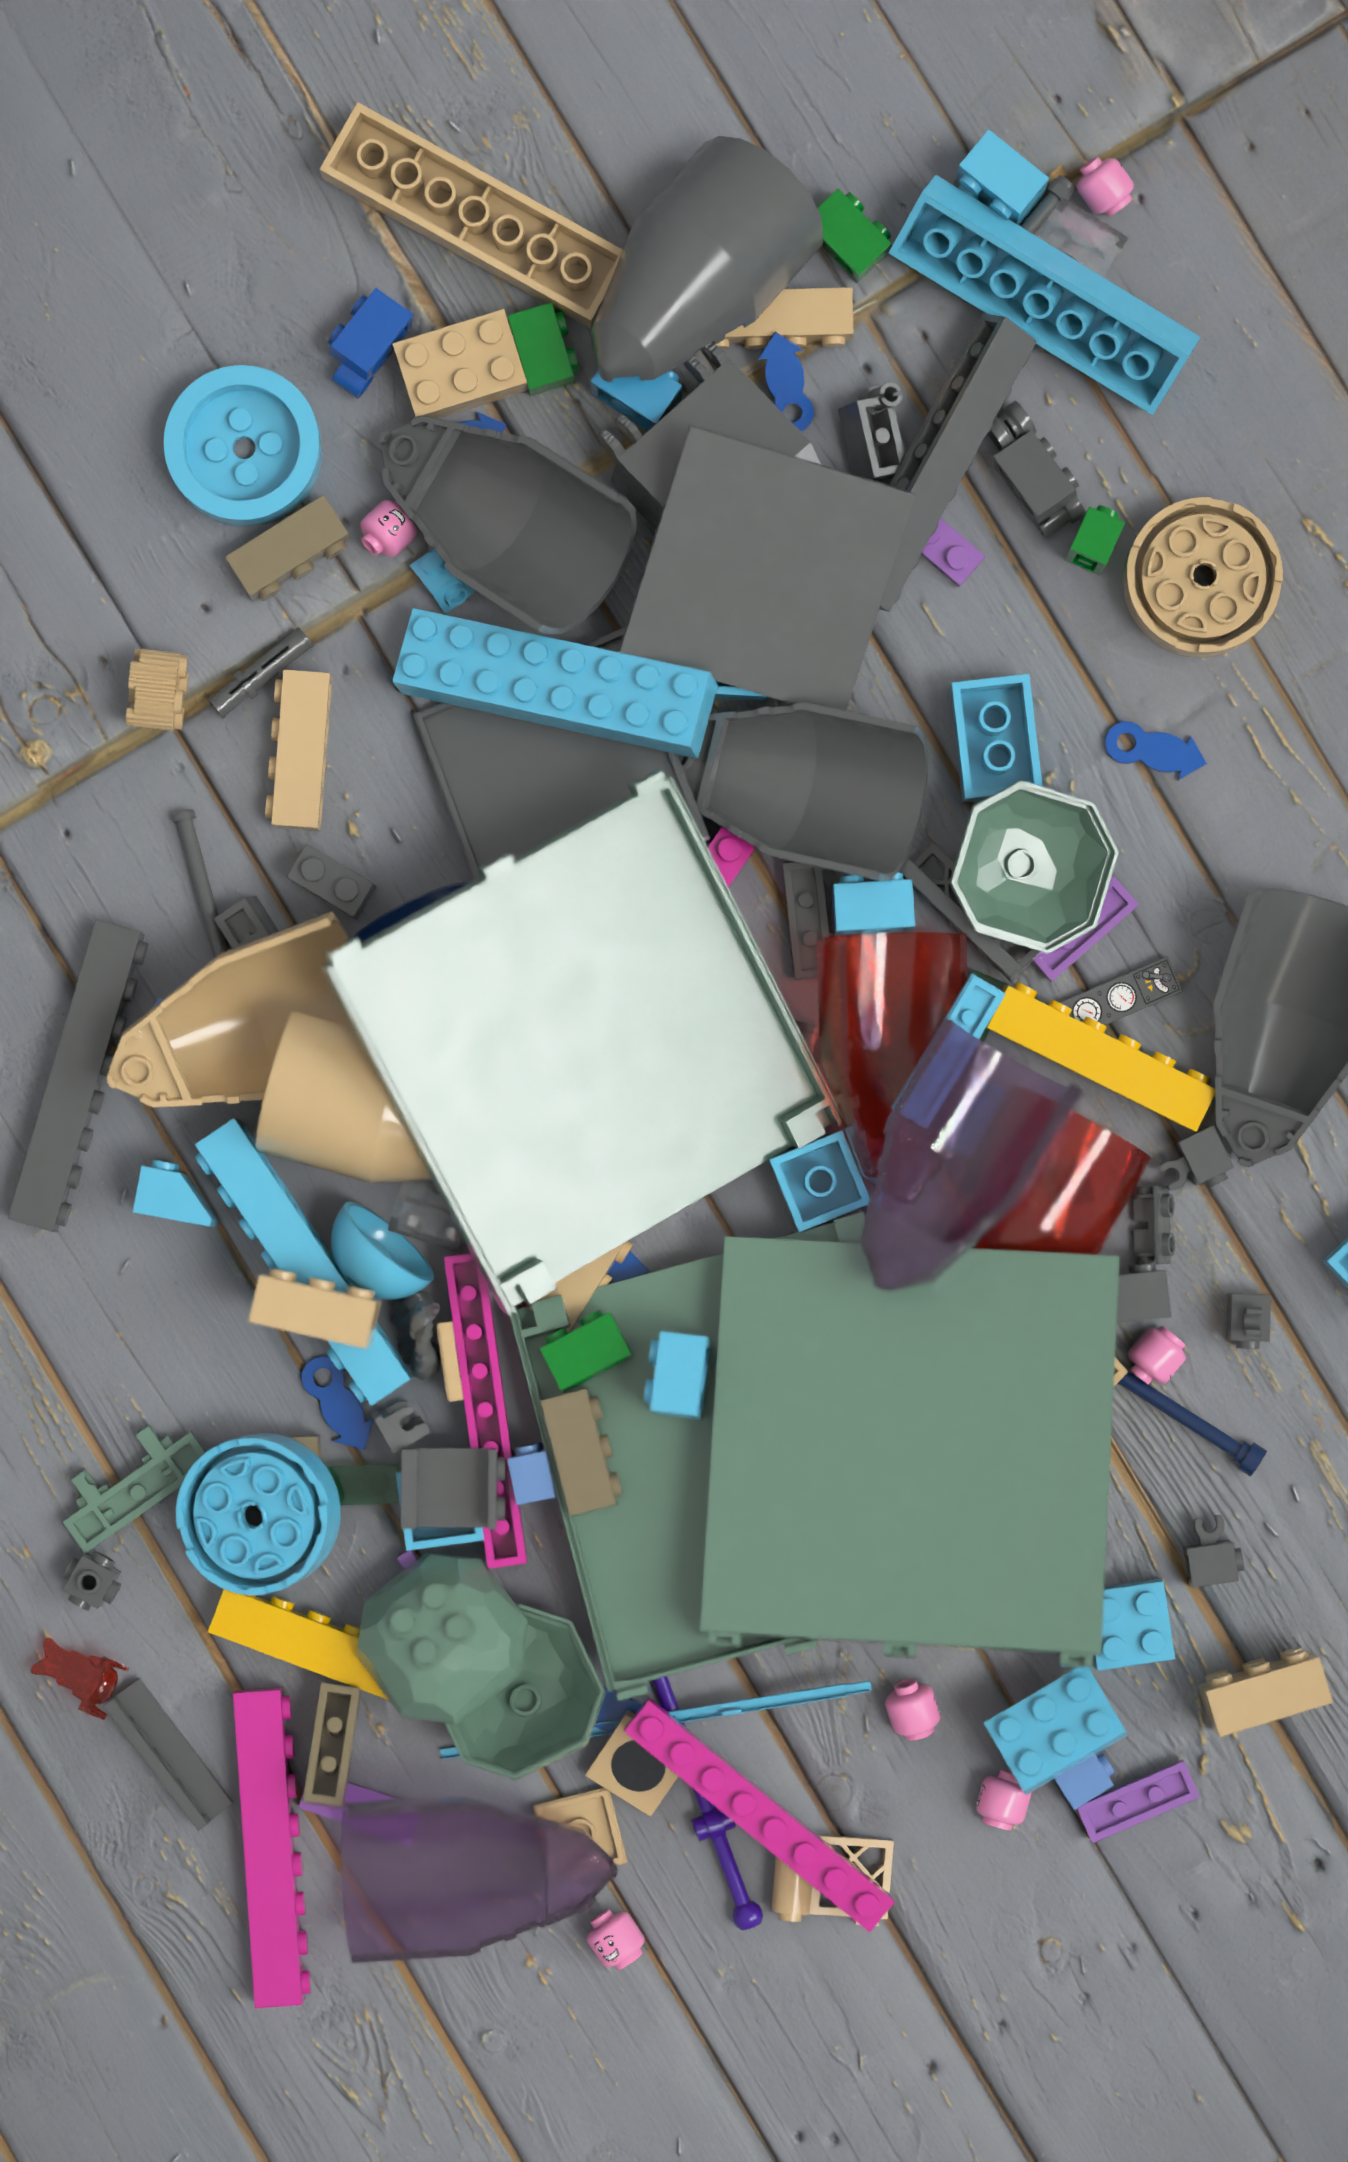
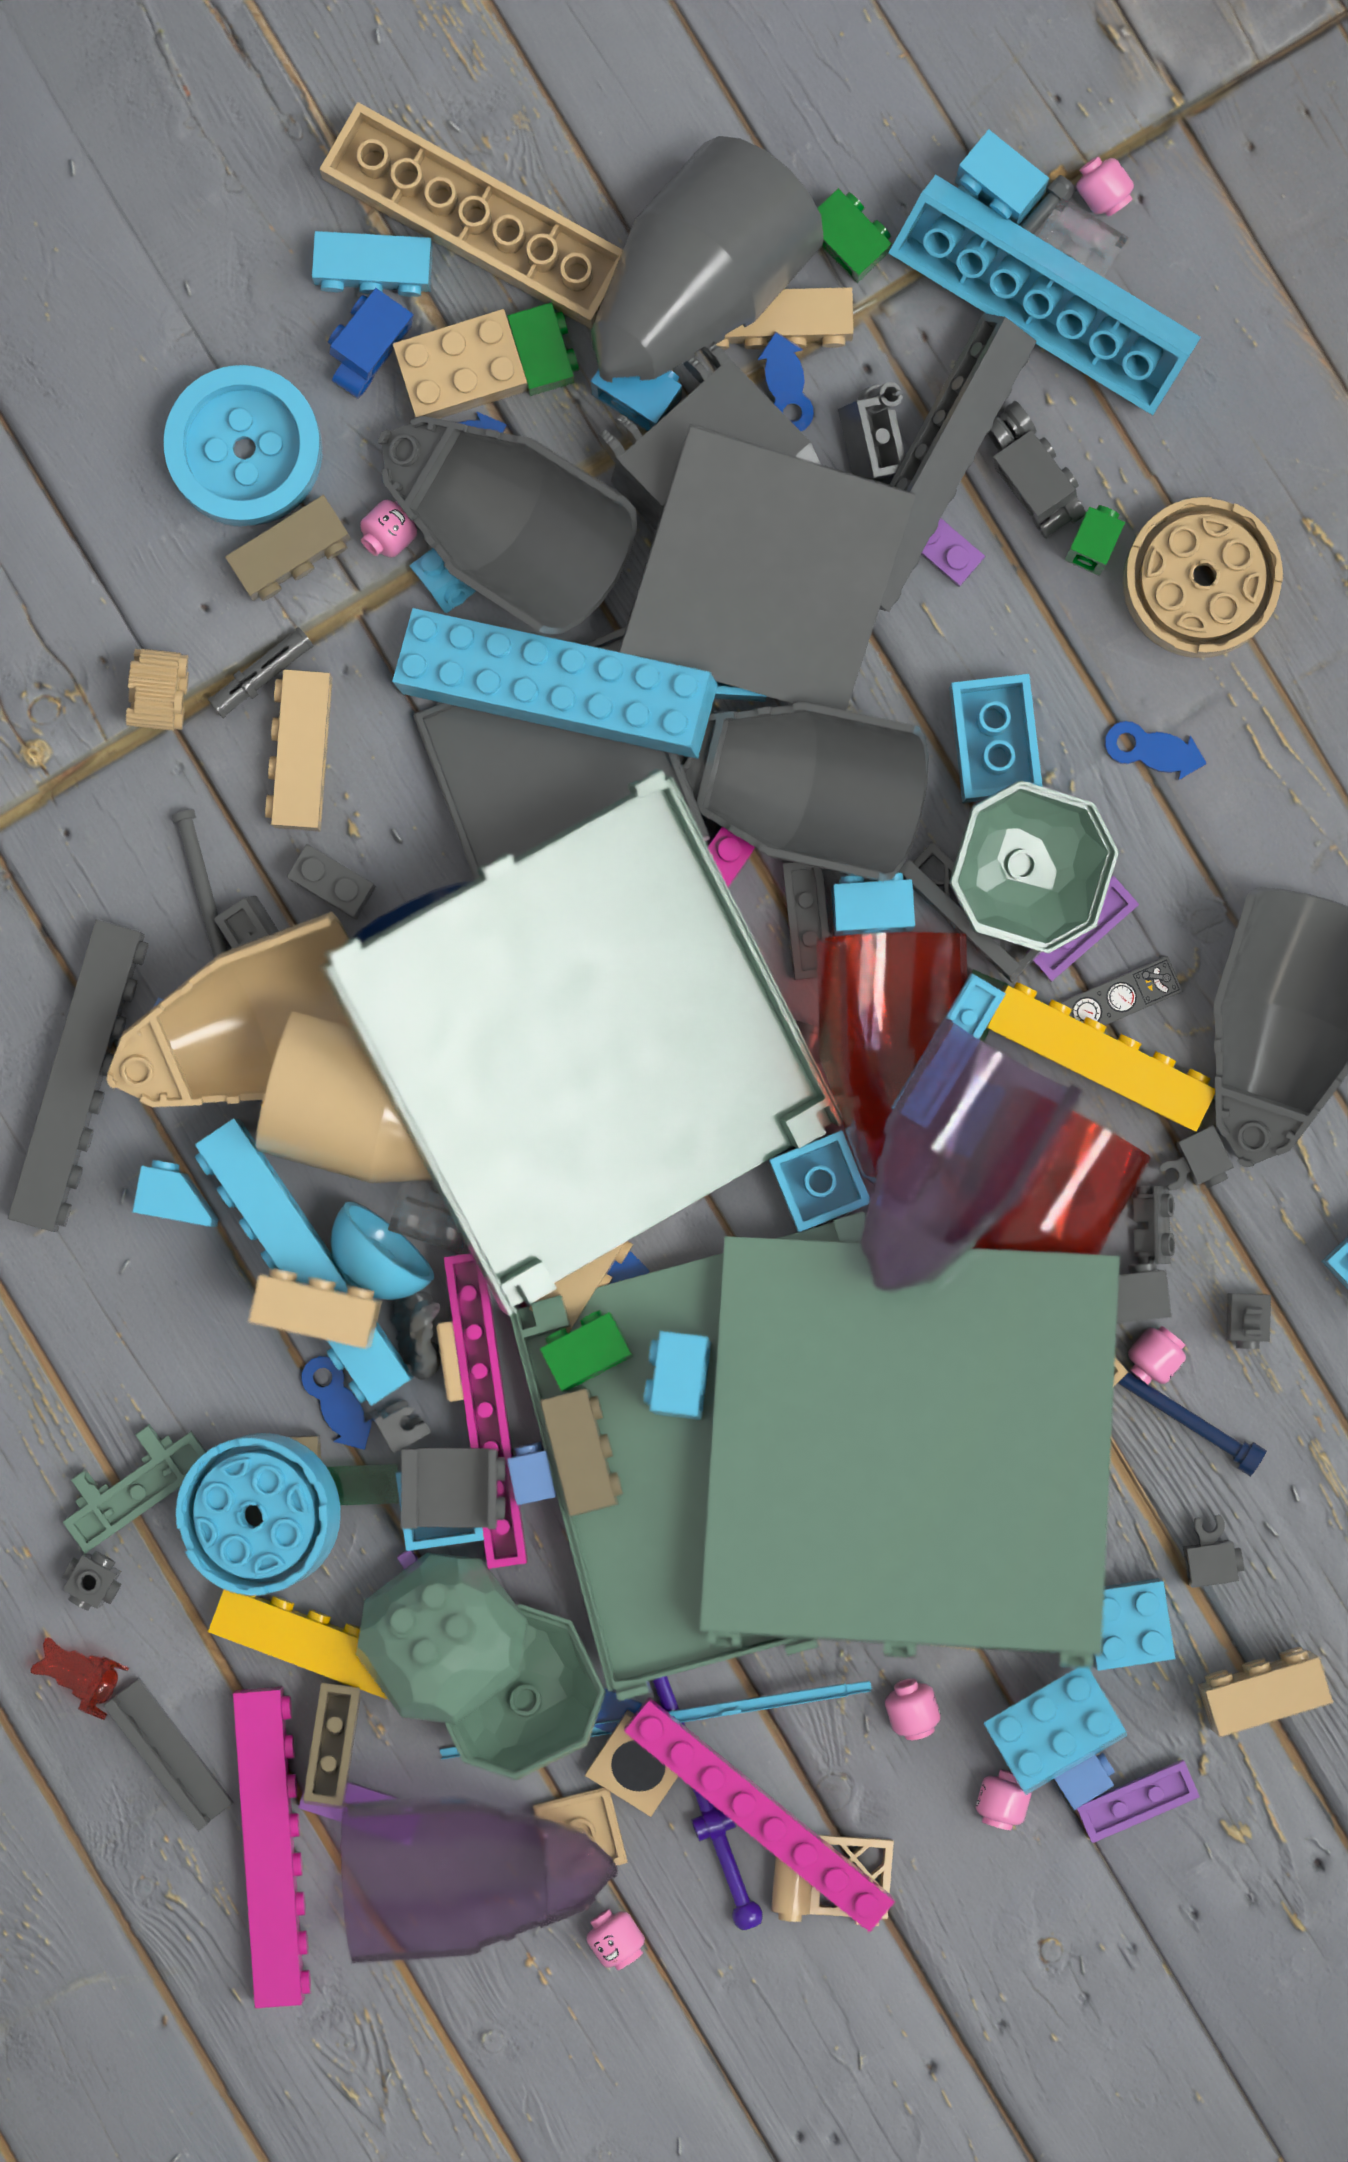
none -> medium azure brick [312,231,433,297]

